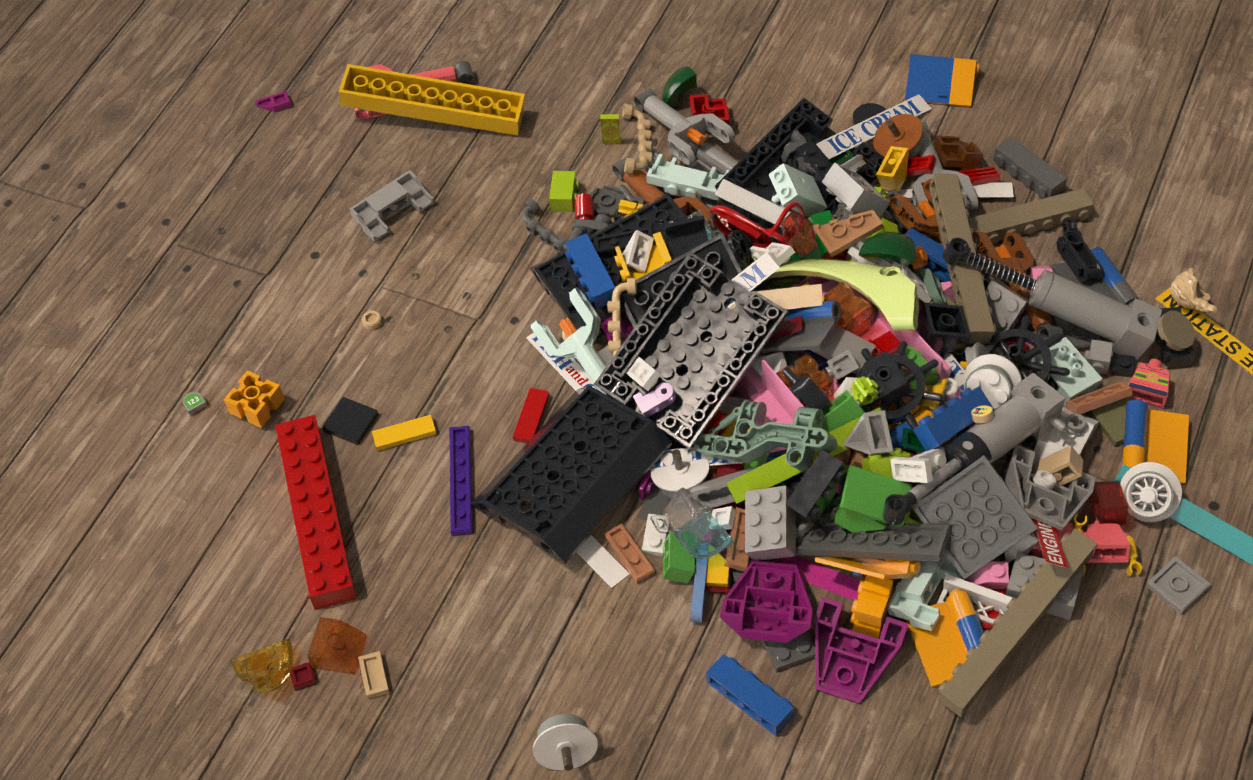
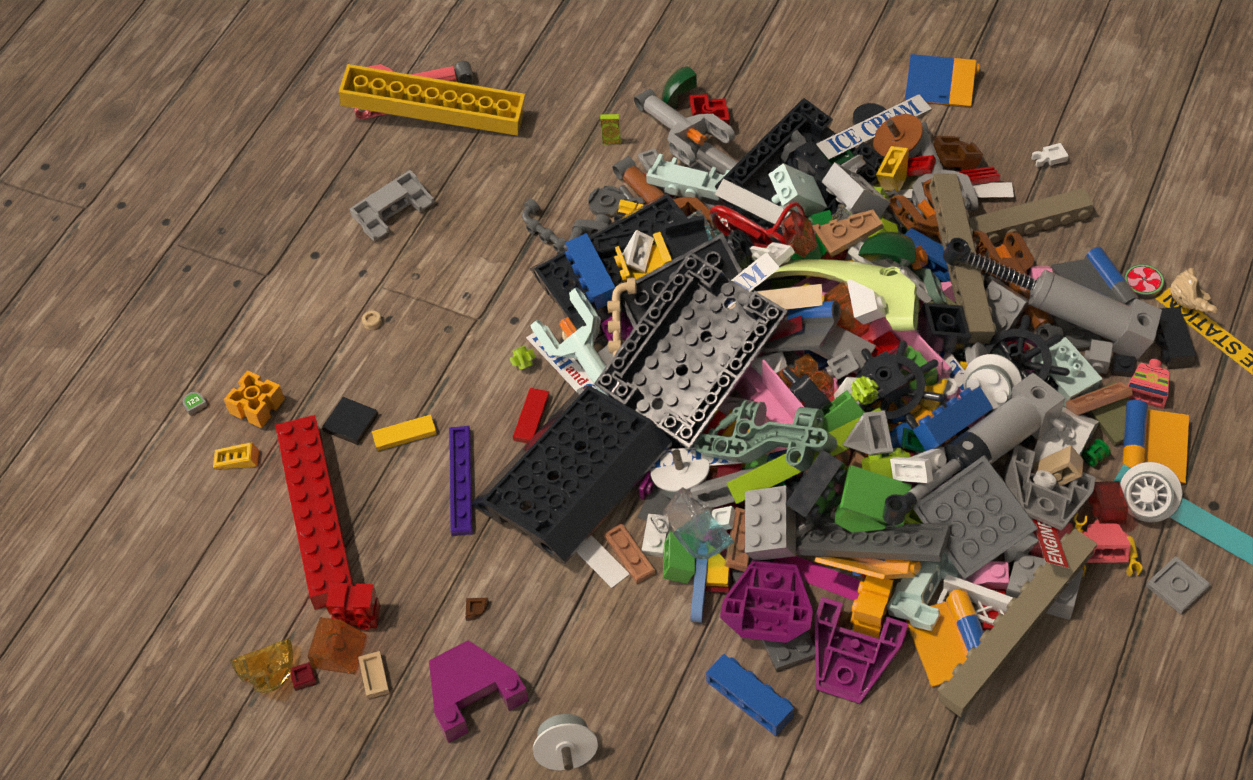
magenta tile [255,91,292,112] -> none
lime brick [549,171,580,212] -> none
red brick [575,193,594,220] -> none
tan bar [622,104,652,174] -> none
white plate [627,357,661,391] -> none
leg [633,383,676,418] -> none
tile [971,405,994,424] -> none
dark grey brick [993,137,1067,198] -> none
black piece [1056,230,1103,282] -> none
black bush [1062,219,1077,234] -> none
light grey bush [1065,413,1086,435] -> none
dark tan tile [1157,311,1195,351] -> none
none -> yellow slope [213,442,259,469]
none -> red brick [326,583,381,630]
none -> magenta wedge [429,640,529,743]
none -> reddish brown tile [465,598,489,621]
none -> lime gear [510,345,536,370]
none -> white slope [847,279,886,325]
none -> white plate [1031,143,1068,167]
none -> green bush [1082,439,1111,467]
none -> tile [1124,264,1164,299]

